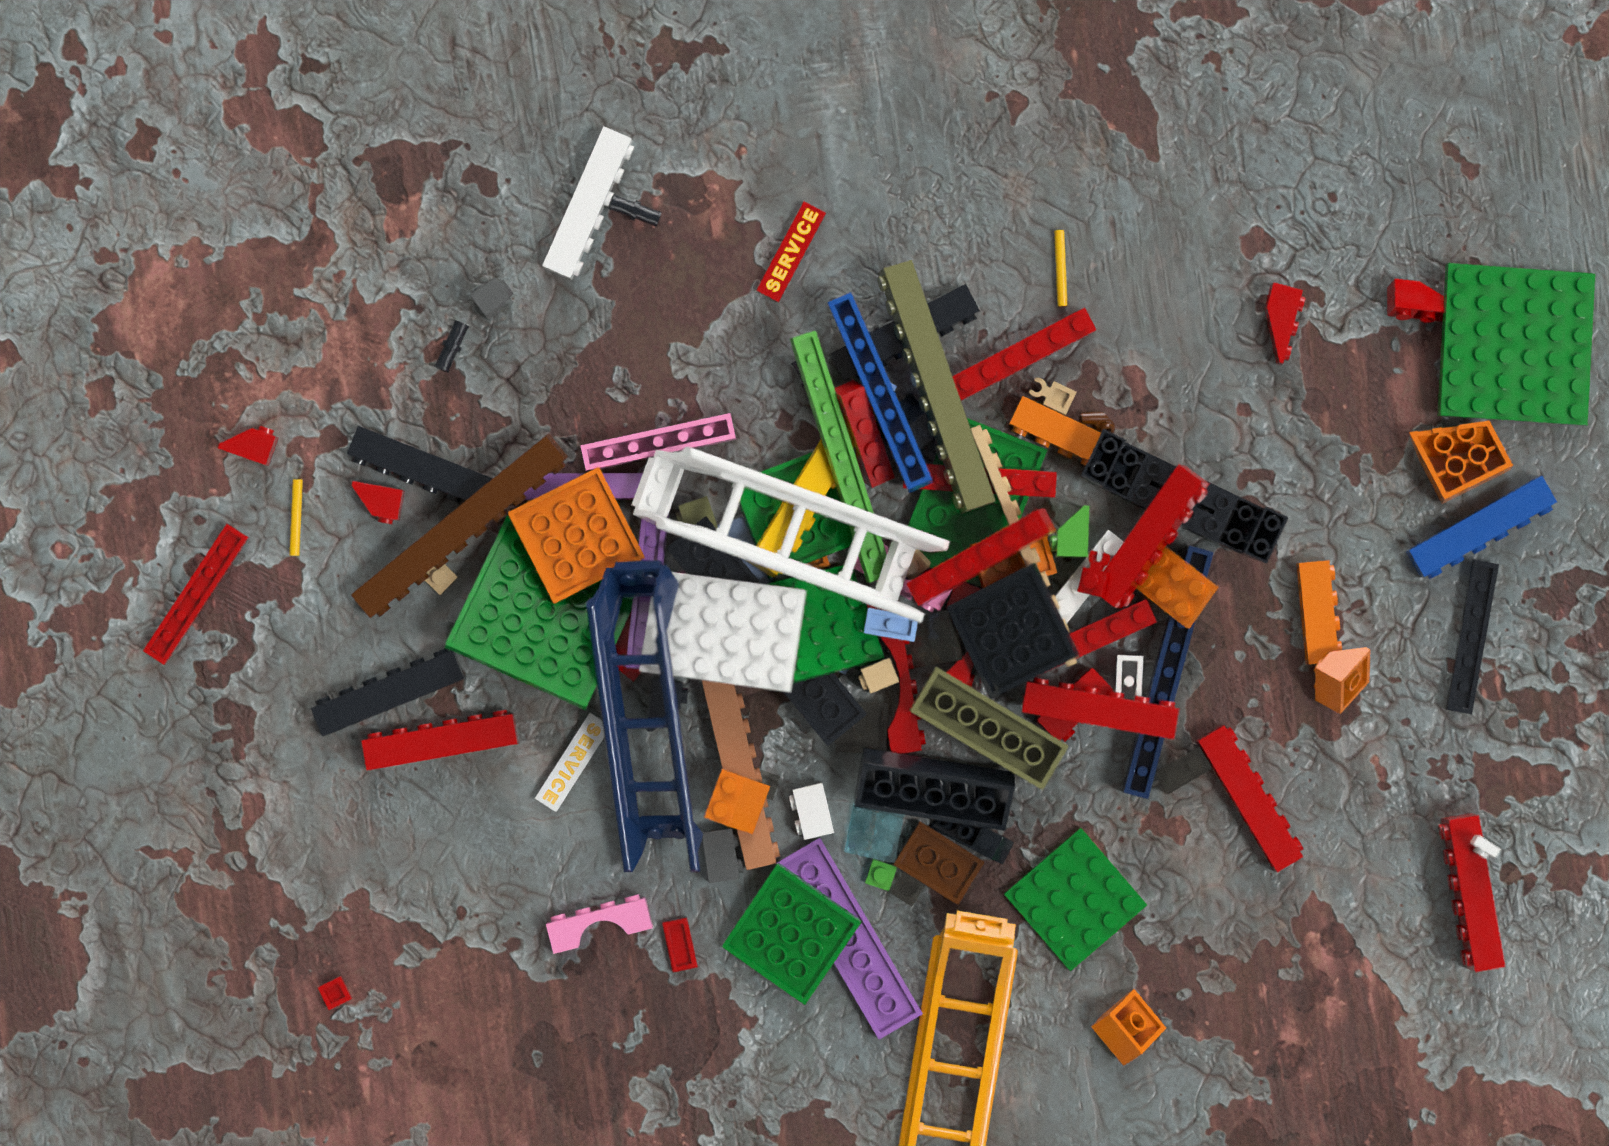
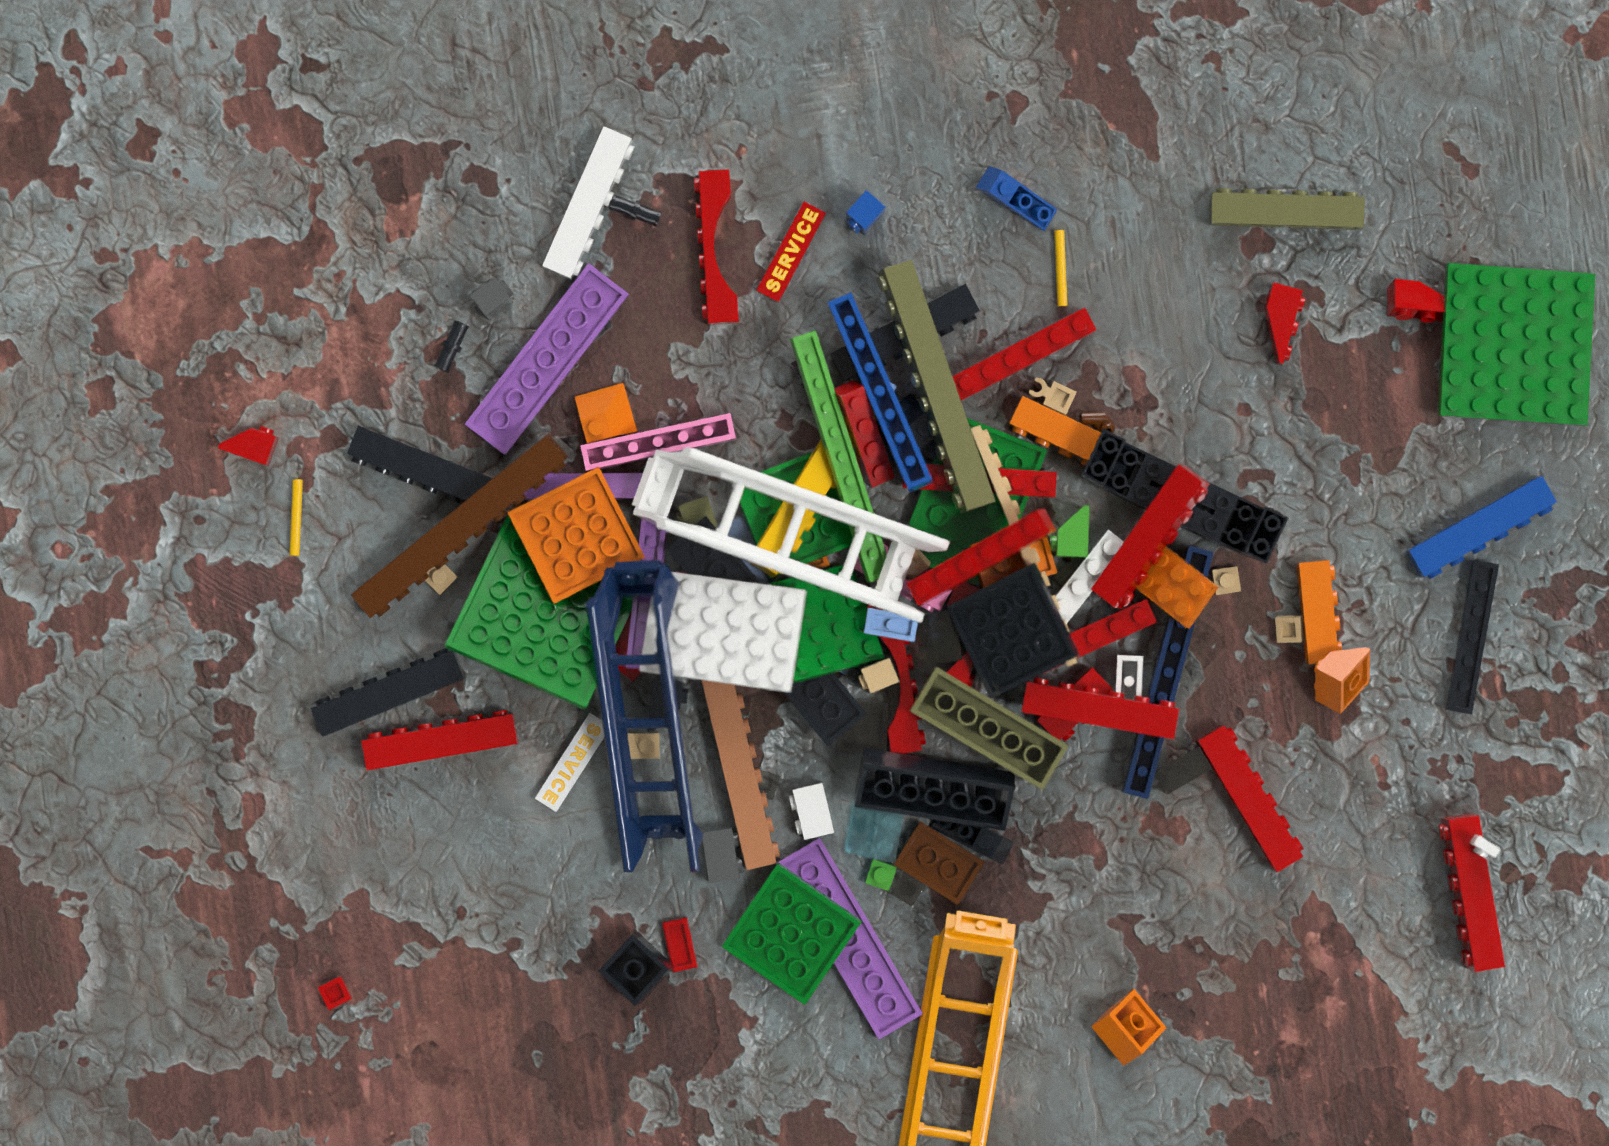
red plate [143,524,249,665] -> none
red slope [352,481,405,525] -> none
bright pink arch [546,894,653,954] -> none
orange slope [704,768,770,834] -> none
green plate [1004,827,1147,971] -> none
red plate [1077,550,1110,598] -> none
orange wedge [1409,420,1513,504] -> none
none -> medium lavender plate [465,263,629,455]
none -> orange slope [575,383,637,444]
none -> black brick [599,932,675,1006]
none -> tan plate [628,733,660,759]
none -> red arch [694,169,739,325]
none -> blue brick [846,190,885,235]
none -> blue slope [976,166,1058,231]
none -> olive brick [1209,188,1365,230]
none -> tan plate [1211,566,1241,595]
none -> tan plate [1275,616,1304,643]

